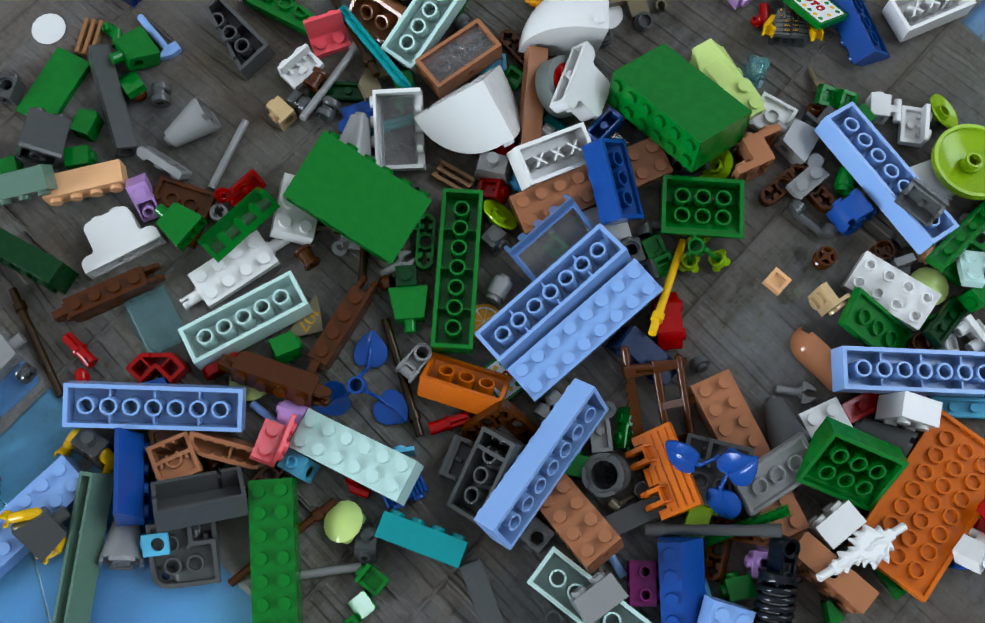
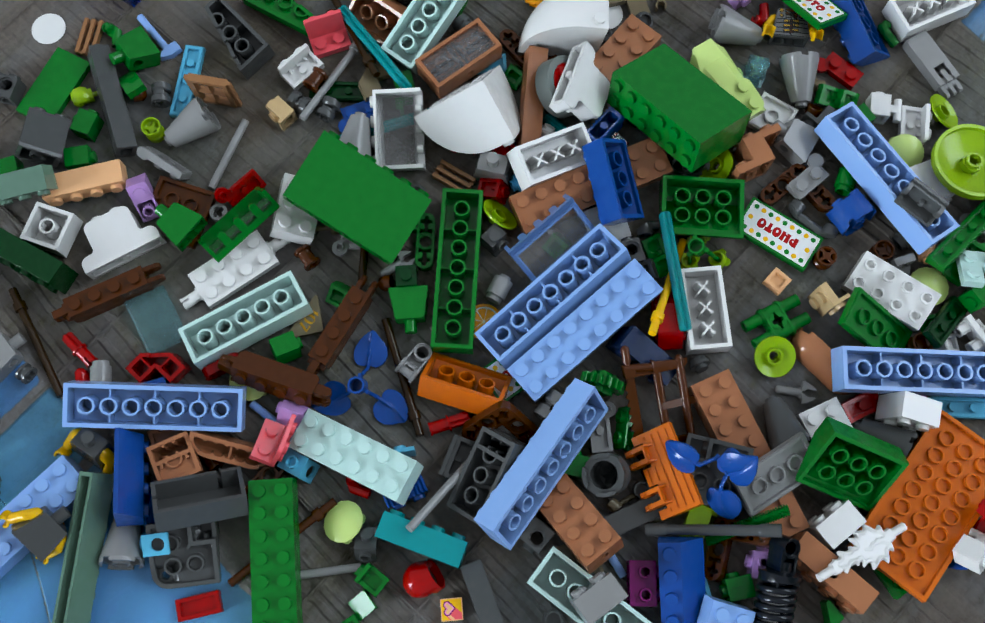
none -> white brick [19,201,83,258]
none -> lime piece [70,87,98,108]
none -> light grey brick [90,360,112,382]
none -> lime wheel [141,117,165,143]
none -> medium azure tile [169,45,206,118]
none -> red tile [175,590,224,622]
none -> medium nougat piece [183,73,242,108]
none -> green slope [325,281,351,307]
none -> red helmet [402,559,445,598]
none -> light grey bar [406,451,471,533]
none -> tile [440,597,464,622]
none -> green gear [580,370,626,397]
none -> nougat brick [593,14,662,83]
none -> teal axle [659,211,692,332]
none -> white brick [681,265,733,355]
none -> light grey cone [706,4,763,46]
none -> green pin [740,294,812,349]
none -> tile [744,197,824,273]
none -> lime dish [754,336,796,378]
none -> light grey cone [779,51,819,108]
none -> red hinge [817,51,864,91]
none -> green arm [877,20,899,48]
none -> yellowish green dish [888,134,924,167]
none -> light grey hinge [901,30,963,100]

